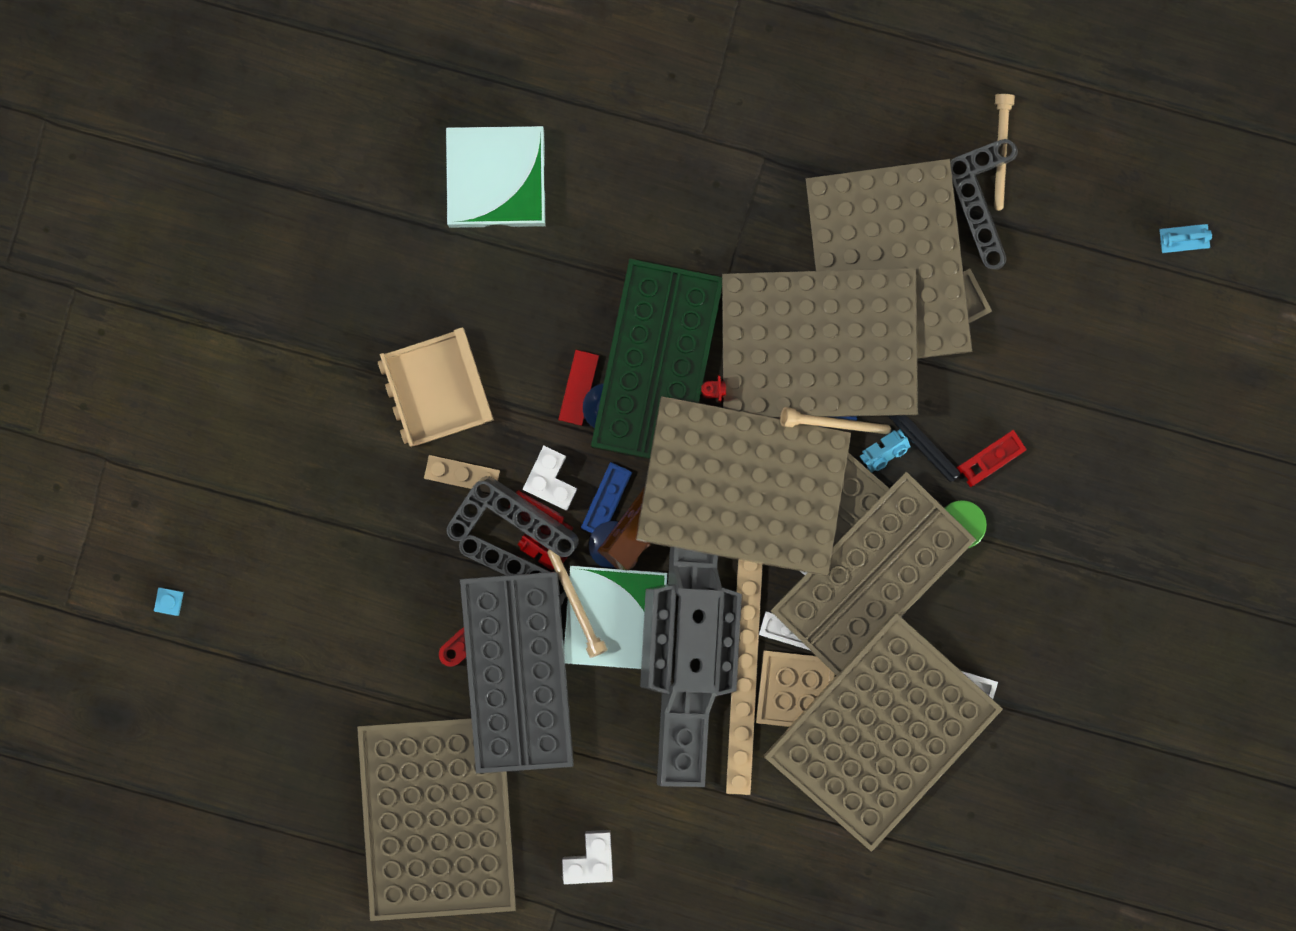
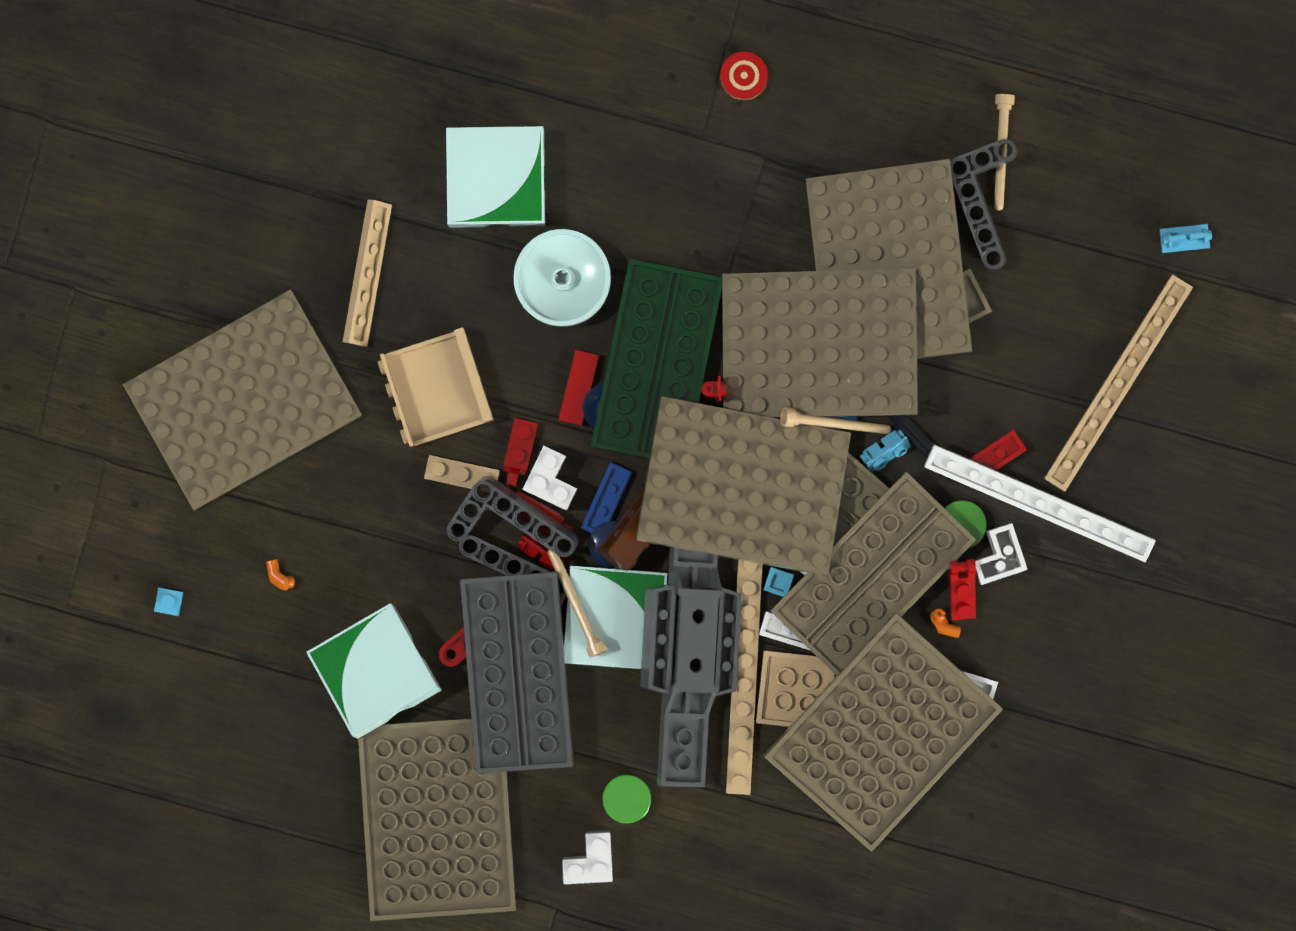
none -> dark tan plate [123,289,363,511]
none -> orange arm [266,559,295,591]
none -> light aqua tile [306,603,441,739]
none -> tan plate [343,200,392,347]
none -> red hinge [503,418,538,487]
none -> light aqua dish [514,229,611,327]
none -> bright green tile [603,774,651,823]
none -> red tile [720,51,768,100]
none -> medium azure plate [763,567,794,597]
none -> white plate [924,444,1156,562]
none -> orange arm [930,608,961,638]
none -> red plate [949,559,976,621]
none -> white brick [975,523,1028,585]
none -> tan plate [1044,274,1193,492]

